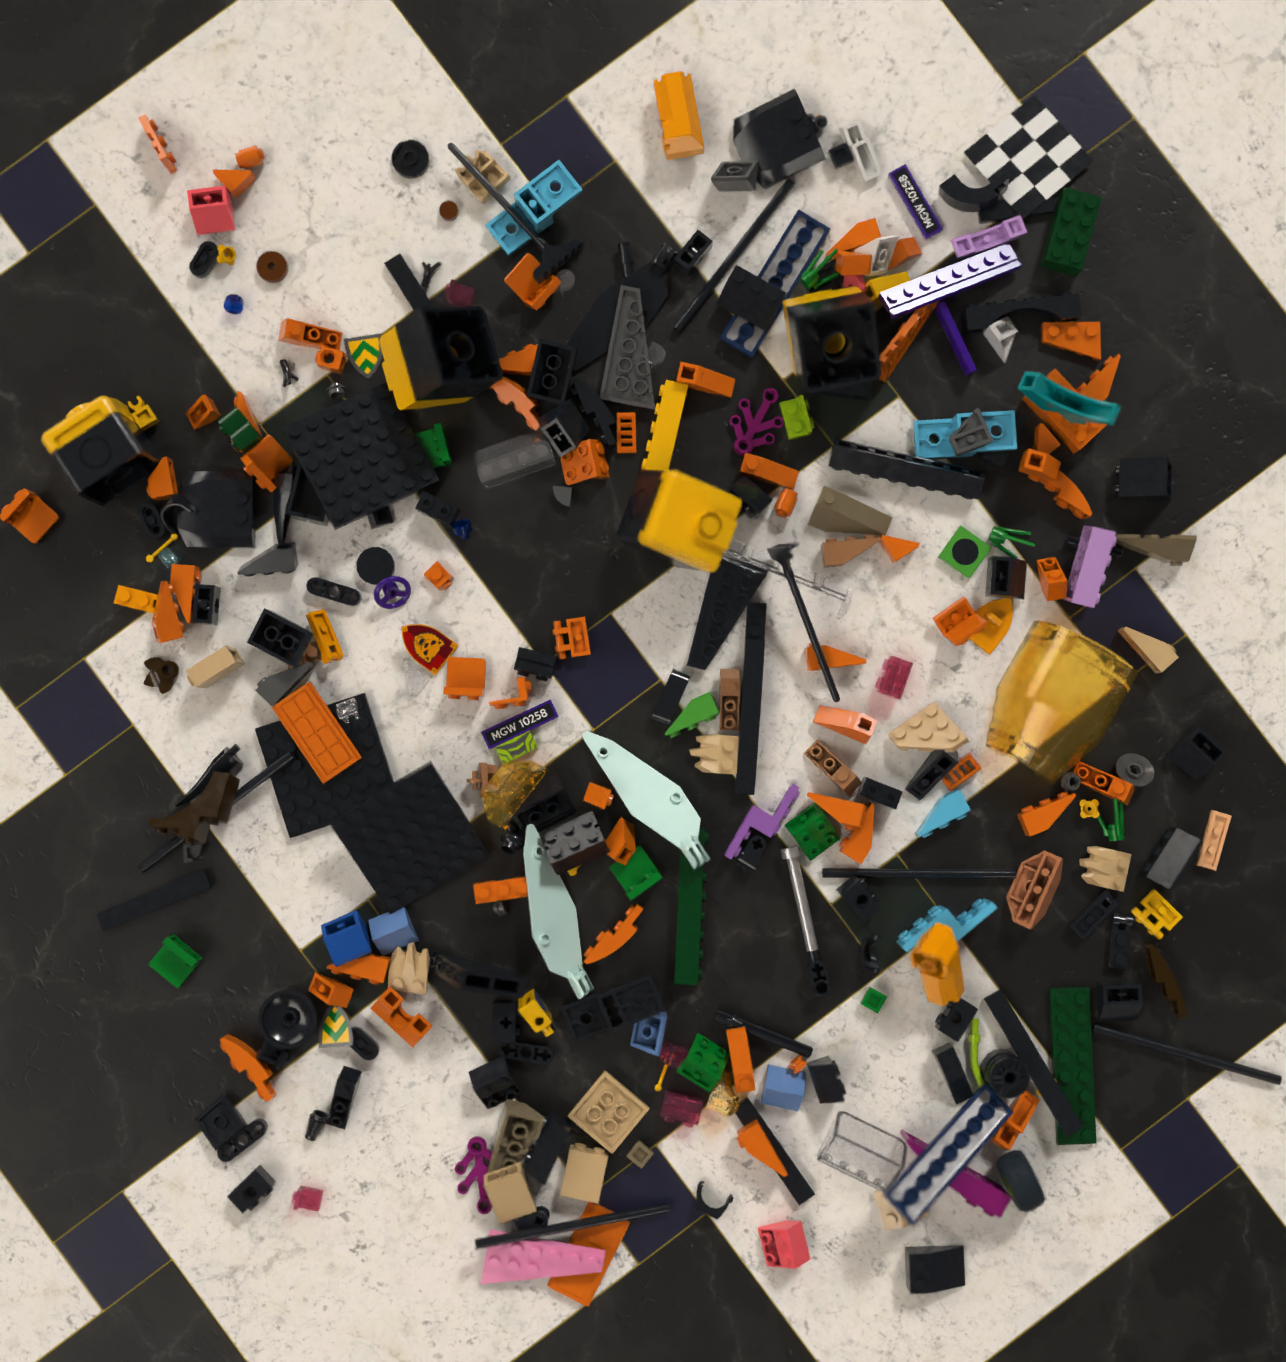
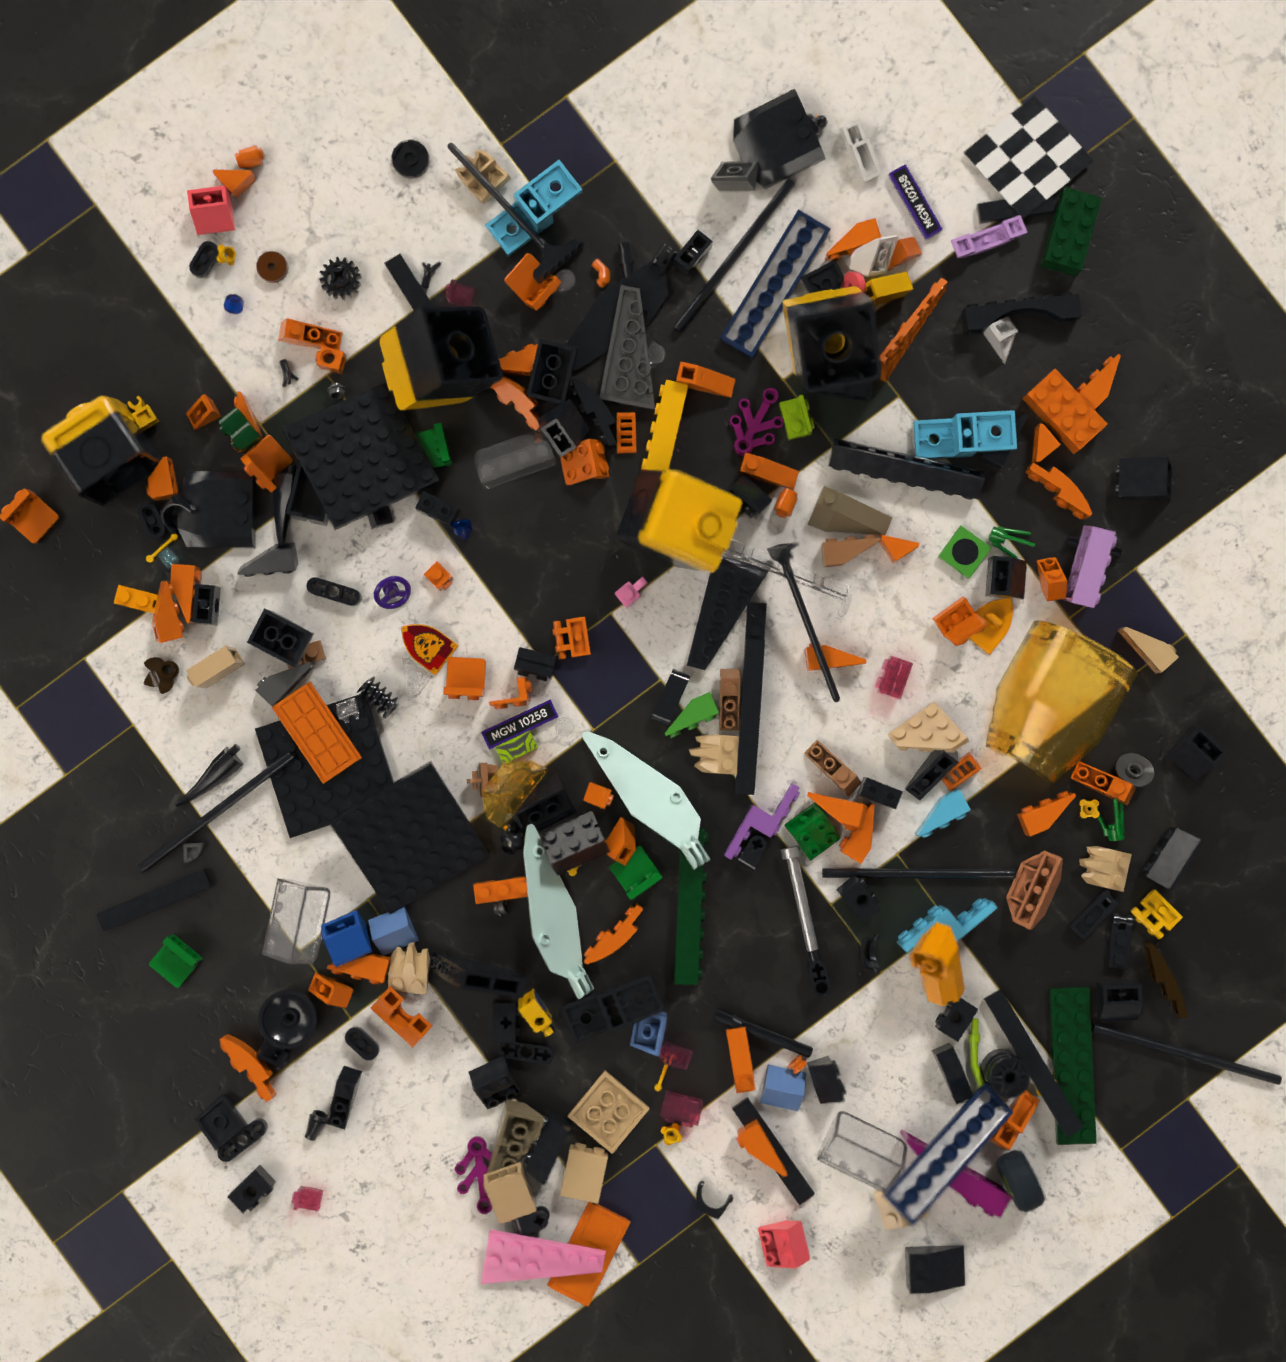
orange wing [139,114,177,174] -> none
dark brown arch [148,772,240,846] -> none
light orange plate [306,609,343,664] -> none
sticker [319,1005,353,1048] -> none
sticker [344,333,382,379] -> none
black tile [357,547,395,585] -> none
reddish brown tile [439,201,459,221] -> none
black piece [475,1202,669,1249] -> none
dark grey tile [553,486,572,507] -> none
dark tan plate [626,1139,654,1169] -> none
light orange brick [653,71,705,160] -> none
green bracket [676,1033,730,1092] -> none
clear yellow arch [706,1069,739,1117] -> none
black slope [716,265,786,332] -> none
green plant [800,249,839,290] -> none
orange slope [813,705,877,744] -> none
black plate [828,143,854,169] -> none
orange slope [835,250,872,275] -> none
green plate [860,986,887,1014] -> none
plate [878,243,1022,319] -> none
dark purple tile [935,301,977,377] -> none
black arch [939,173,1009,212] -> none
dark grey wing [949,408,993,457] -> none
teal arch [1017,371,1121,425] -> none
orange slope [1018,449,1061,481] -> none
orange wing [1042,322,1101,361] -> none
dark grey plate [1060,772,1080,791] -> none
dark tan wedge [1115,534,1197,566] -> none
light nougat tile [1195,810,1232,871] -> none
none -> clear windscreen [262,878,331,964]
none -> black gear [319,257,362,300]
none -> black piece [357,676,399,718]
none -> orange arm [592,259,610,287]
none -> bright pink plate [614,577,648,608]
none -> yellow plate [661,1123,683,1145]

